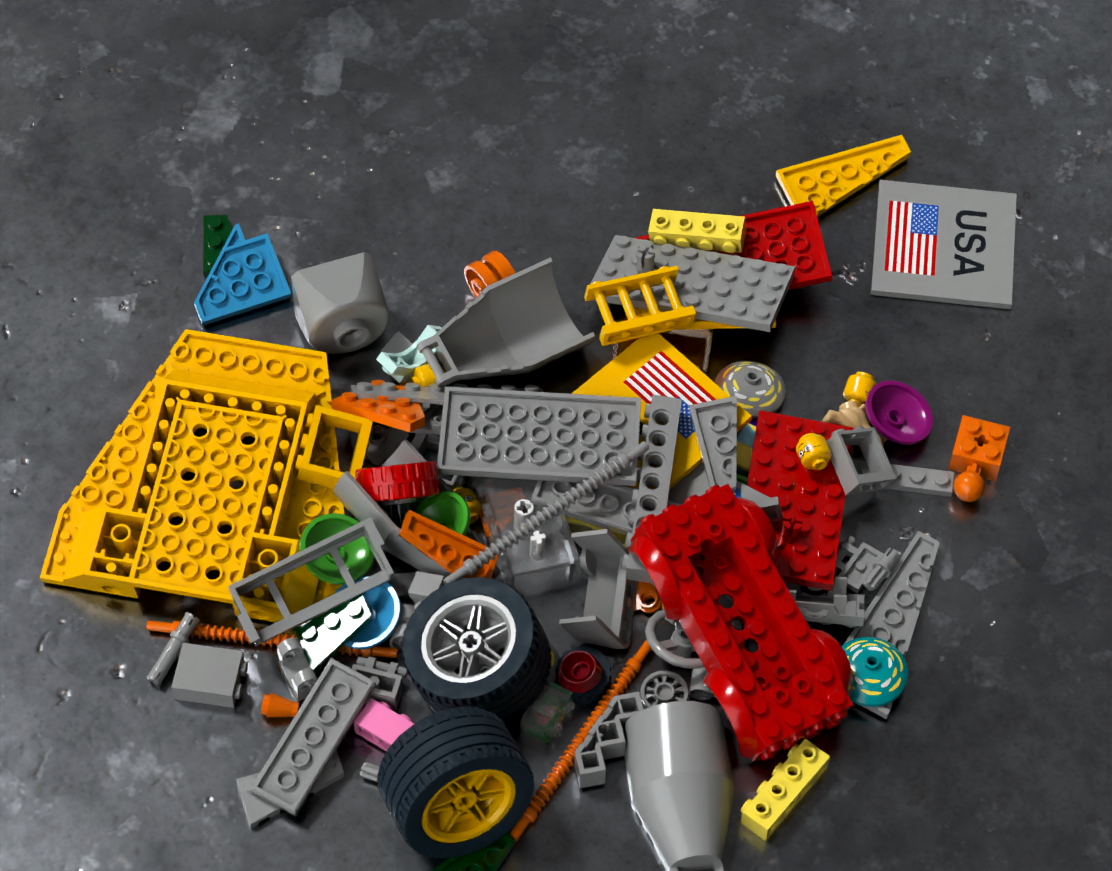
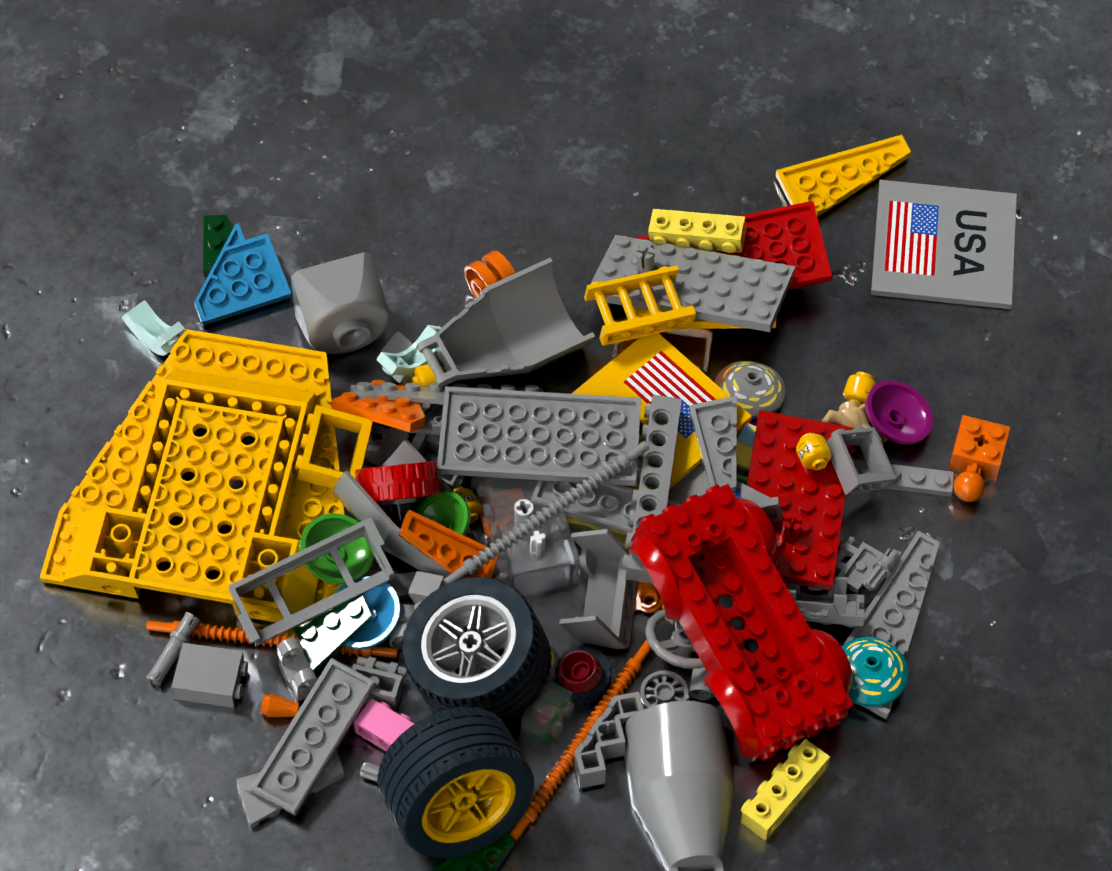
none -> light aqua arch [121,300,185,356]

